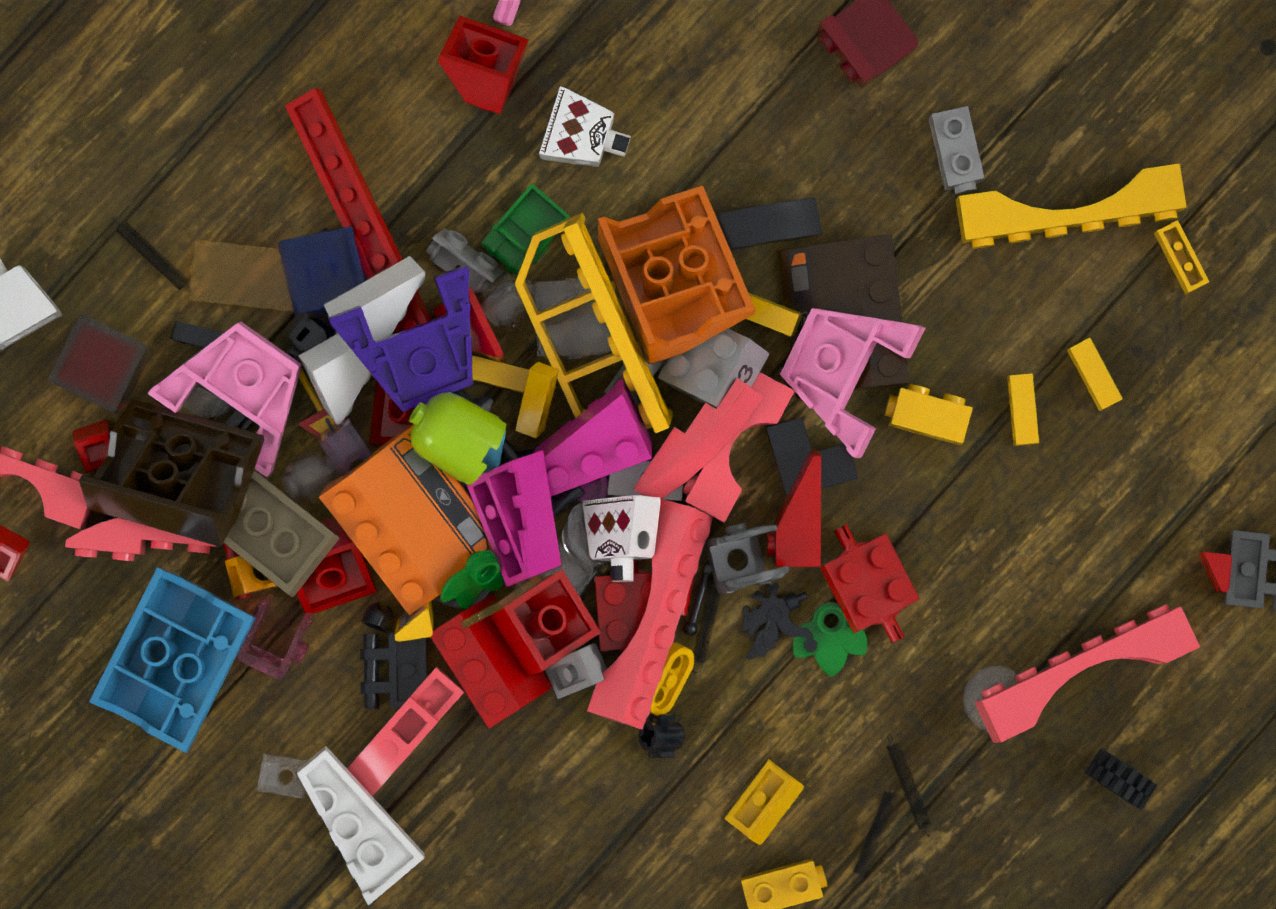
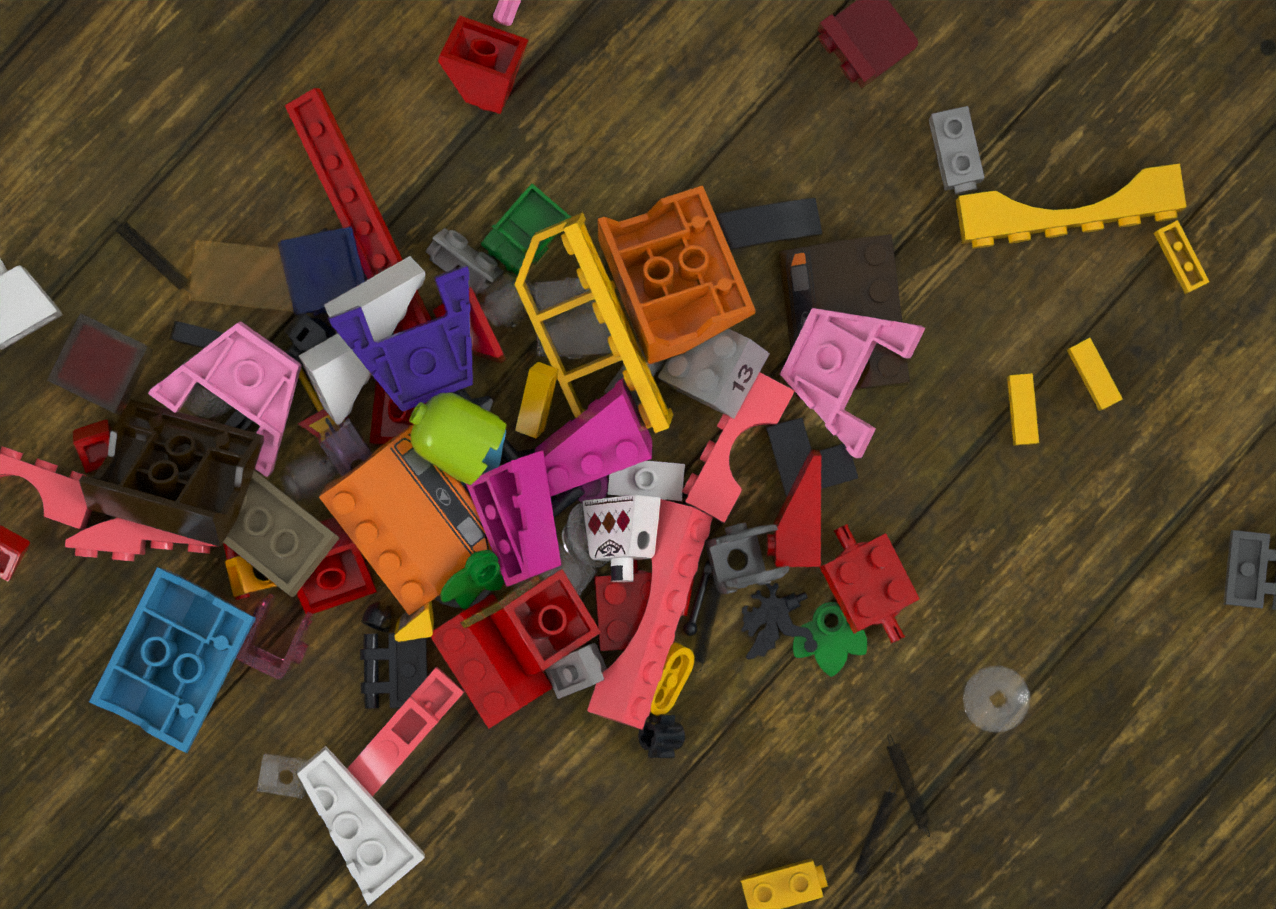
yellow piece [472,355,529,394] -> none
white torso [539,86,631,167] -> none
coral slope [633,378,765,499] -> none
yellow slope [724,760,804,845] -> none
yellow piece [746,292,803,336] -> none
yellow brick [884,384,973,446] -> none
coral arch [974,604,1200,743] -> none
black tyre [1084,748,1158,810] -> none
red slope [1198,552,1232,592] -> none

